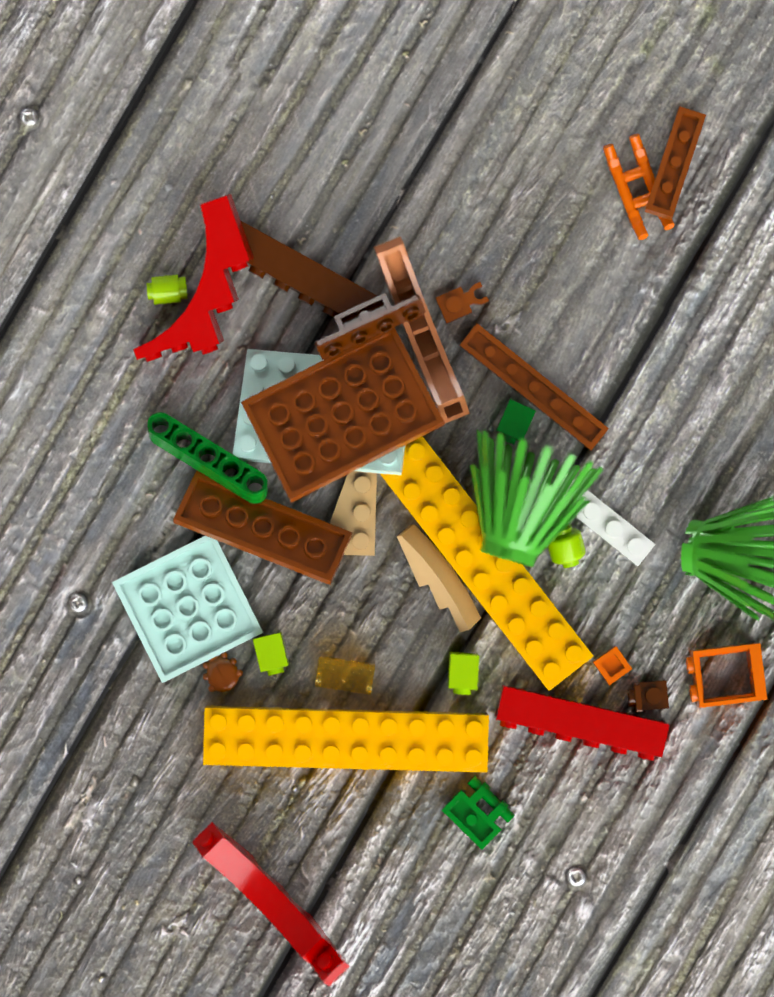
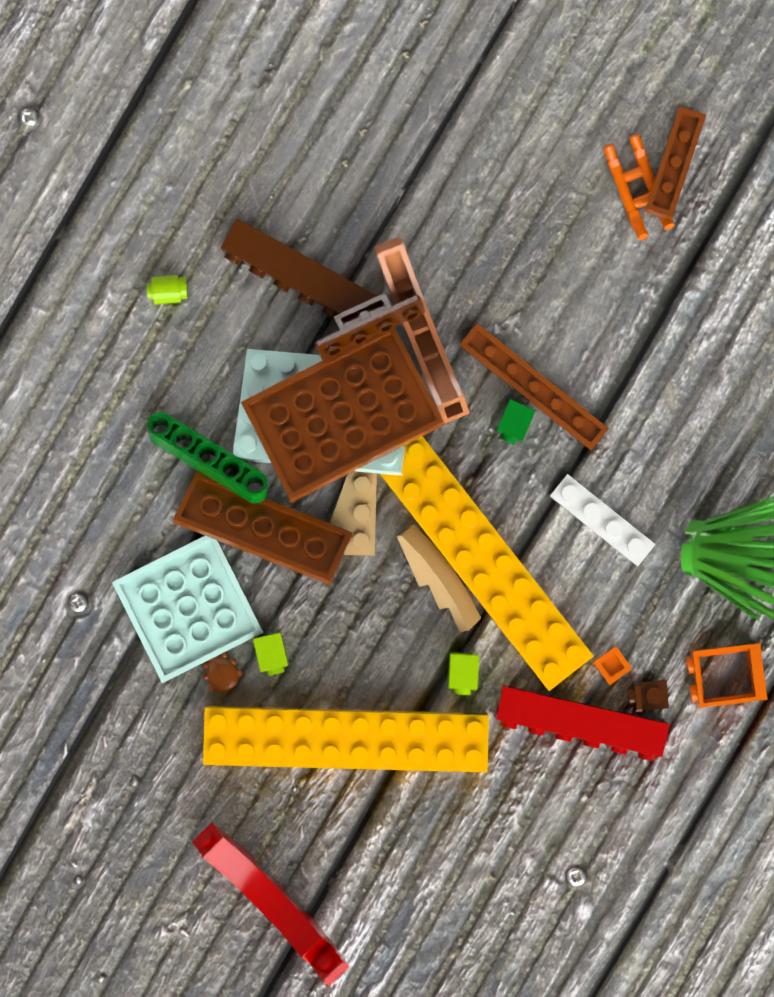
red arch [133,194,254,362] -> none
clear yellow hinge [315,656,375,695] -> none
dark orange plate [435,282,489,324] -> none
green plate [441,775,515,850] -> none
bright green plant [470,430,604,568] -> none
lime head [547,524,586,568] -> none

